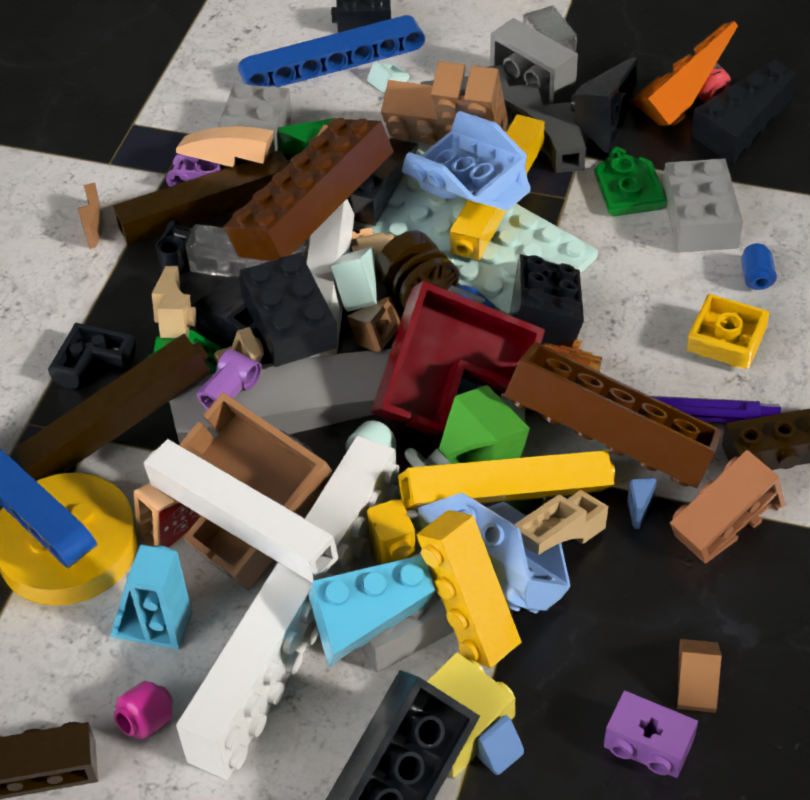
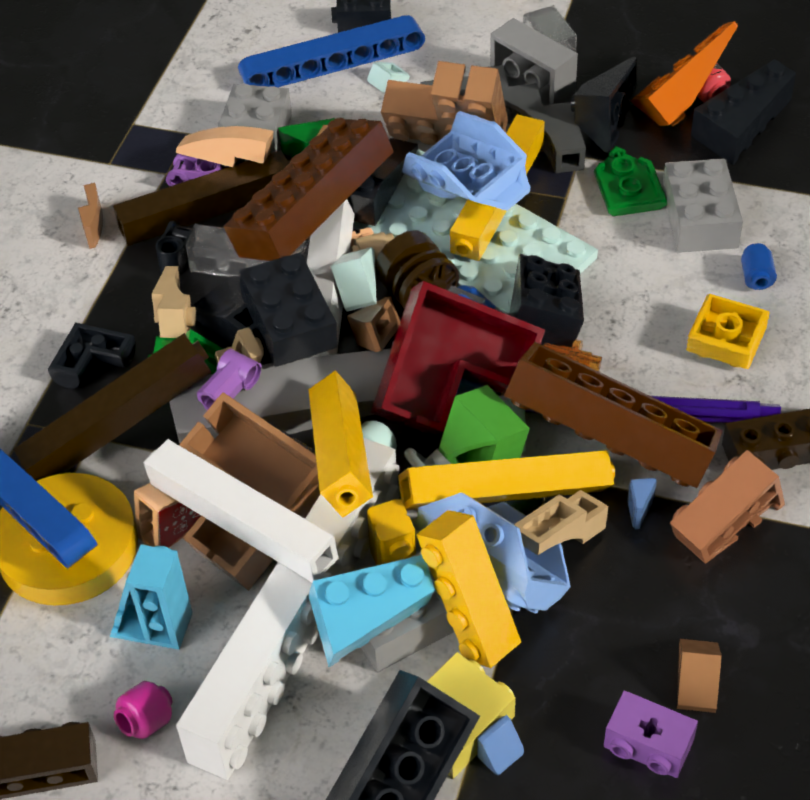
none -> yellow brick [308,370,373,518]

